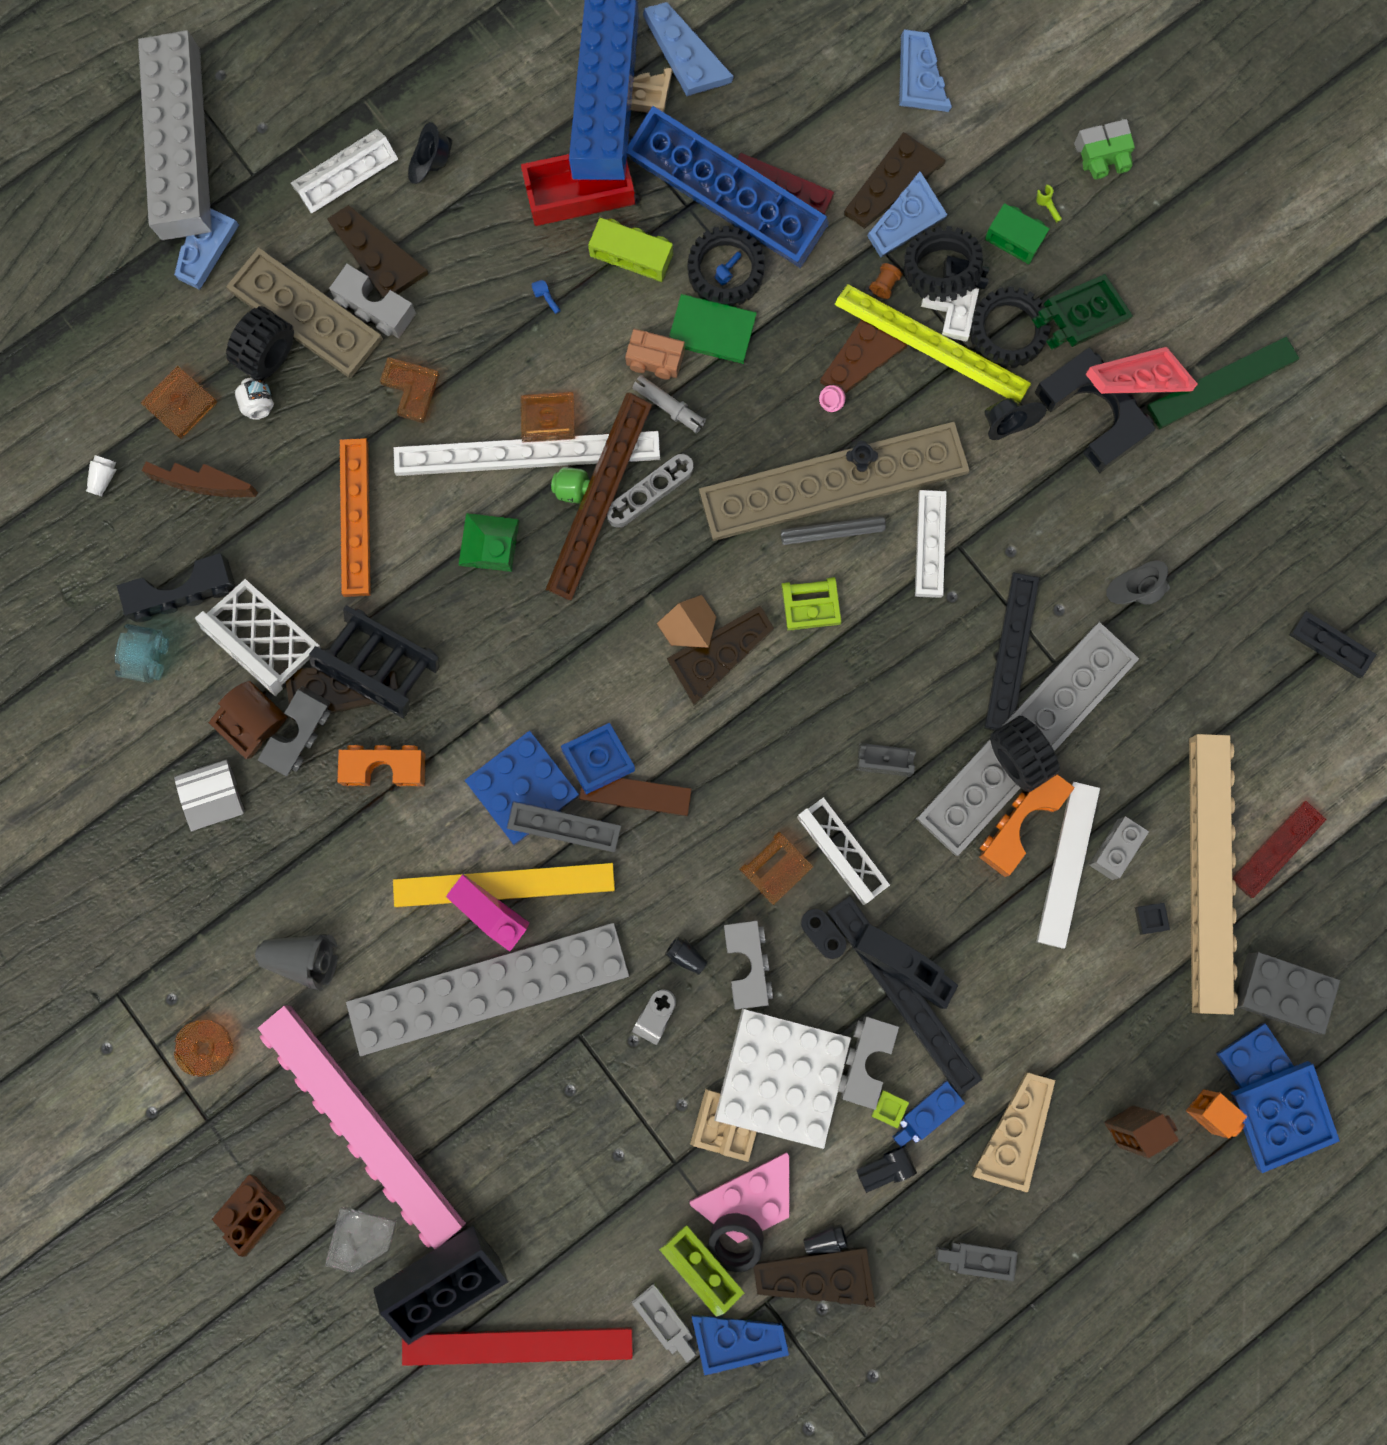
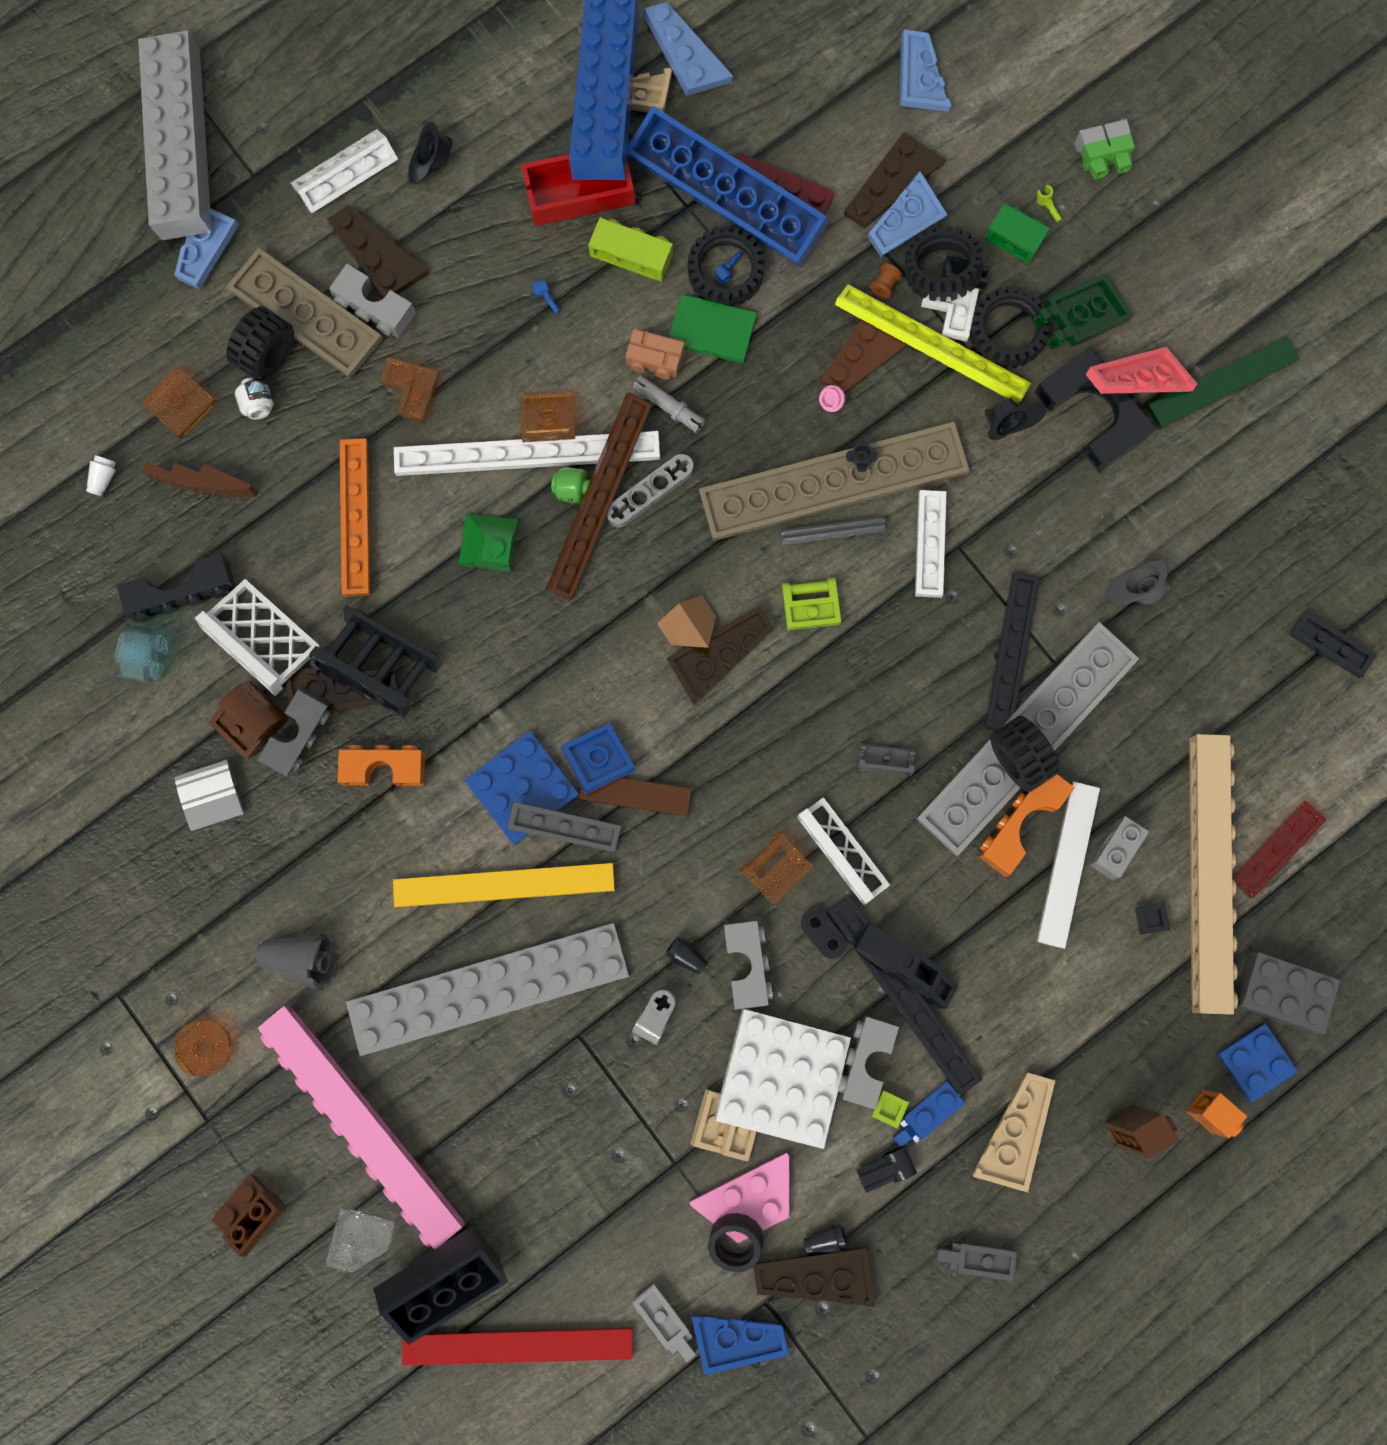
dark pink slope [446,874,529,951] -> none
lime brick [659,1225,744,1317] -> none
blue plate [1231,1061,1340,1173] -> none

